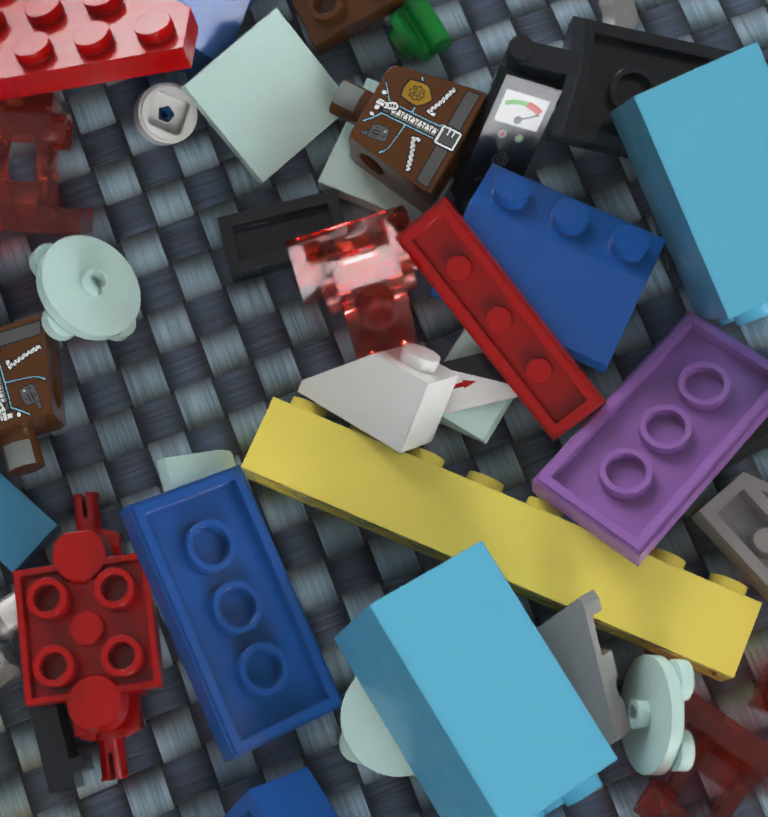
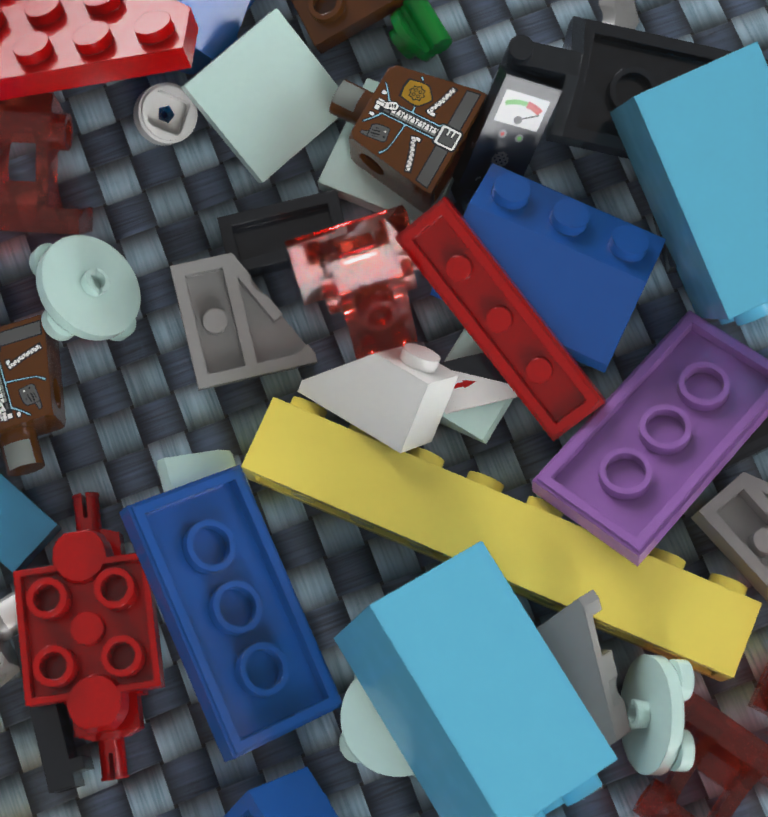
none -> light grey wing [170,252,317,391]

